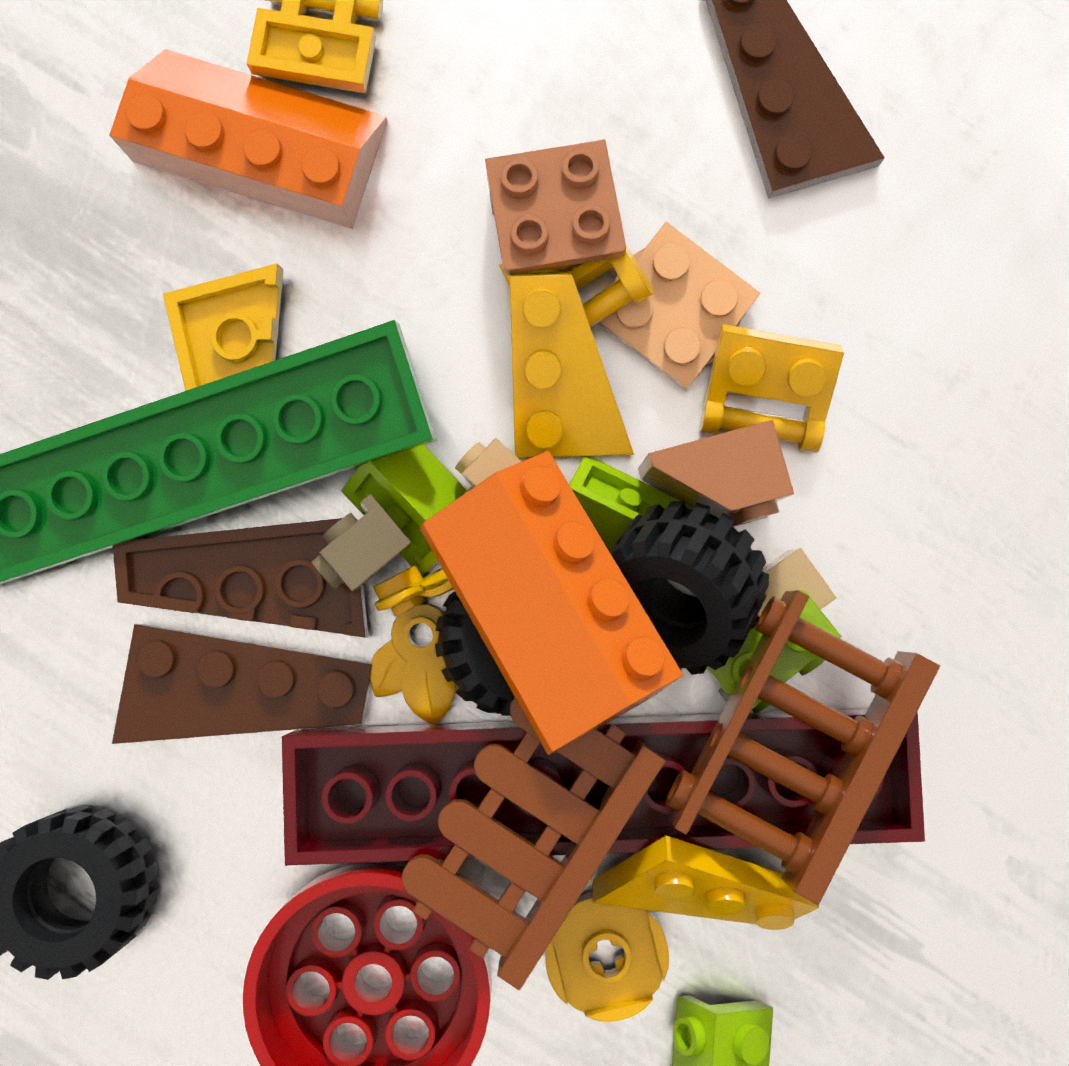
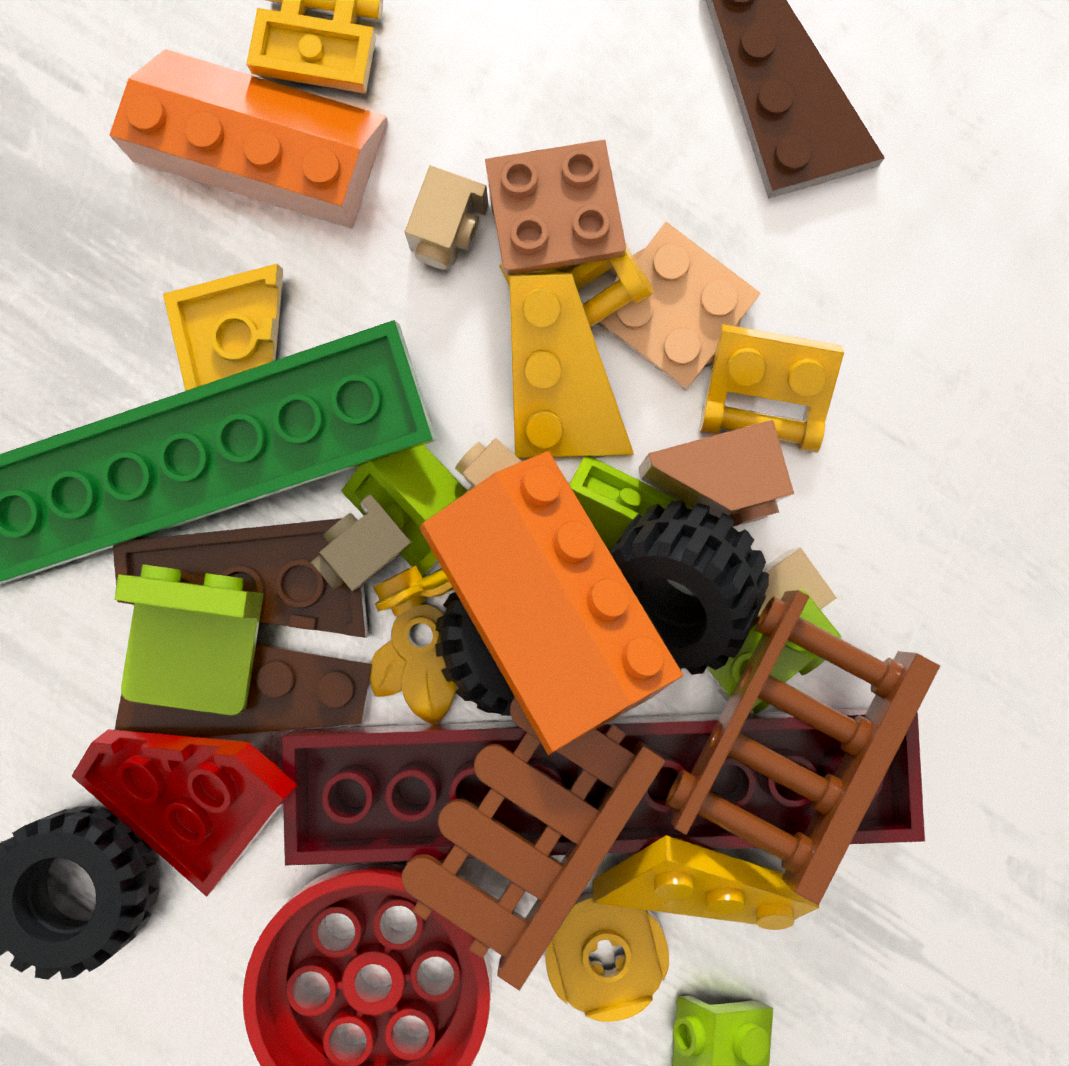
none -> red plate [71,729,297,897]
none -> lime bracket [114,564,264,715]
none -> tan brick [404,165,489,270]

